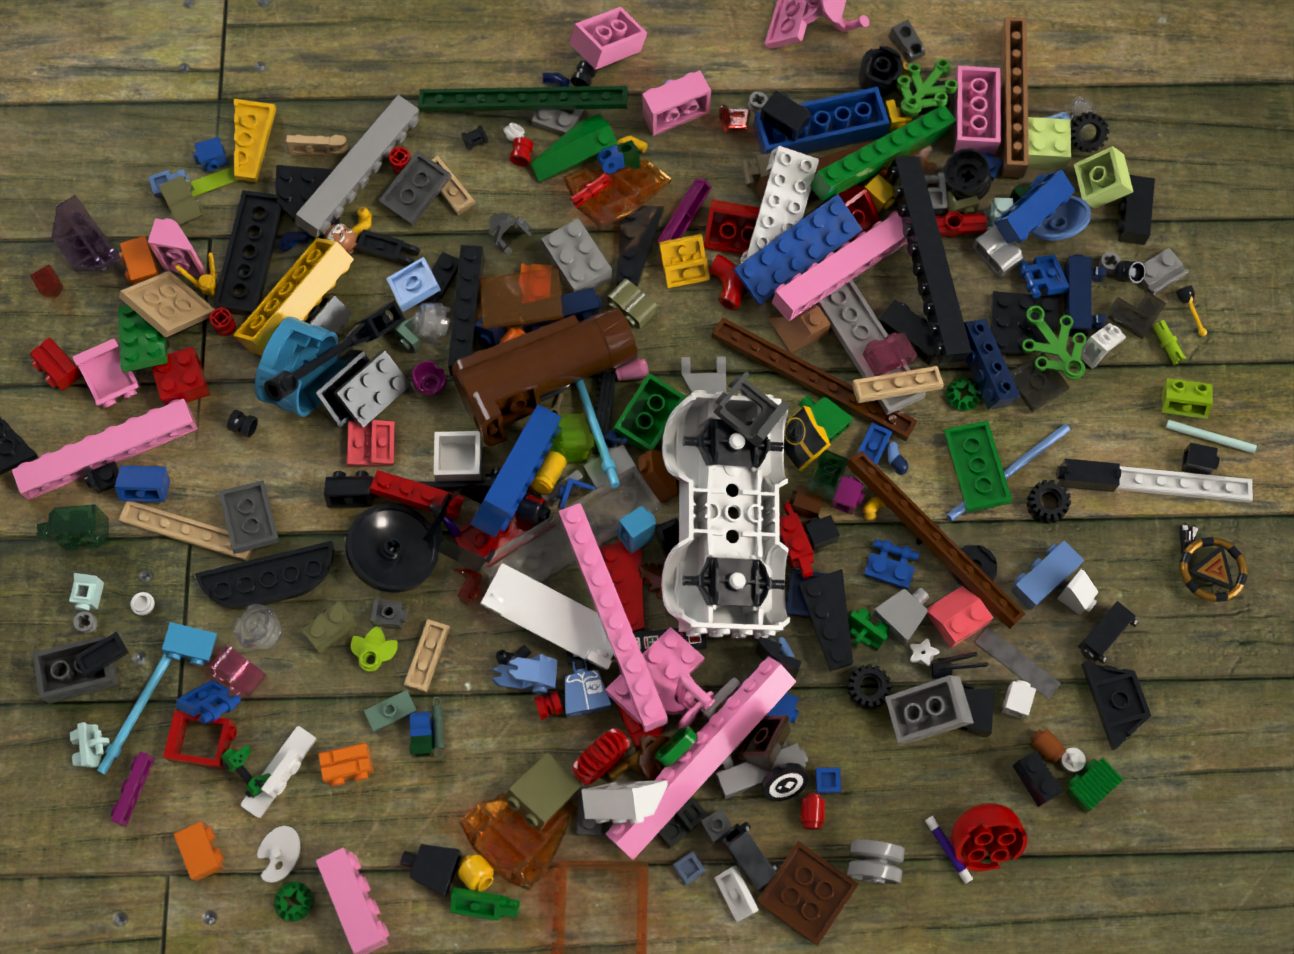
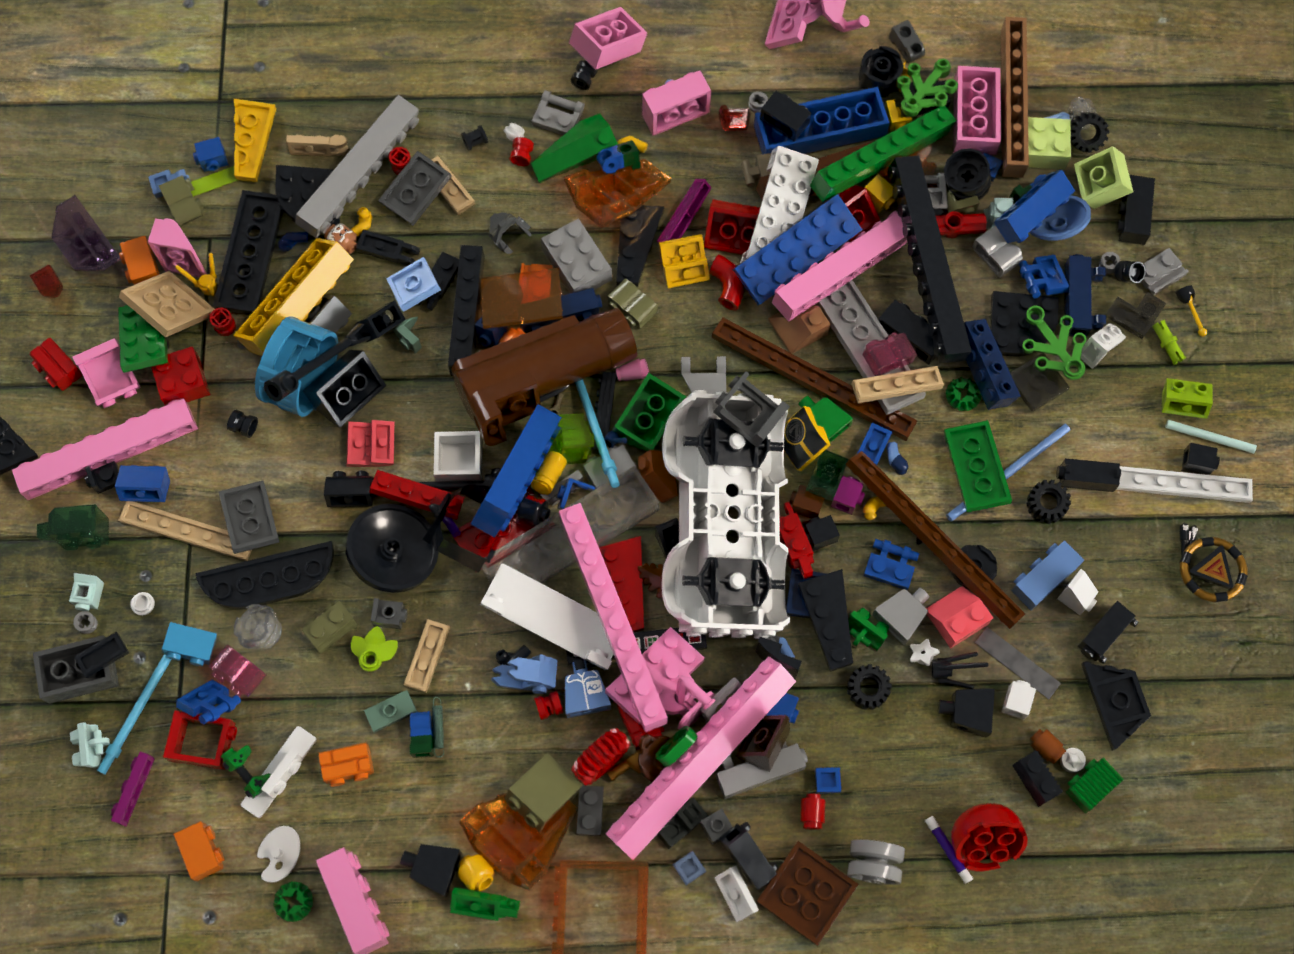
plate [333,350,411,428] -> none
clear cone [412,303,450,345] -> none
magenta hair [412,361,447,397] -> none
dark green plate [418,86,628,112] -> none
clear red plate [454,568,482,605] -> none
clear blue arm [543,73,571,87] -> none
red pin [569,172,612,209] -> none
white slope [582,781,668,823] -> none
dark azure brick [618,506,656,554] -> none
black tile [761,763,809,802] -> none
light grey brick [885,675,974,744] -> none

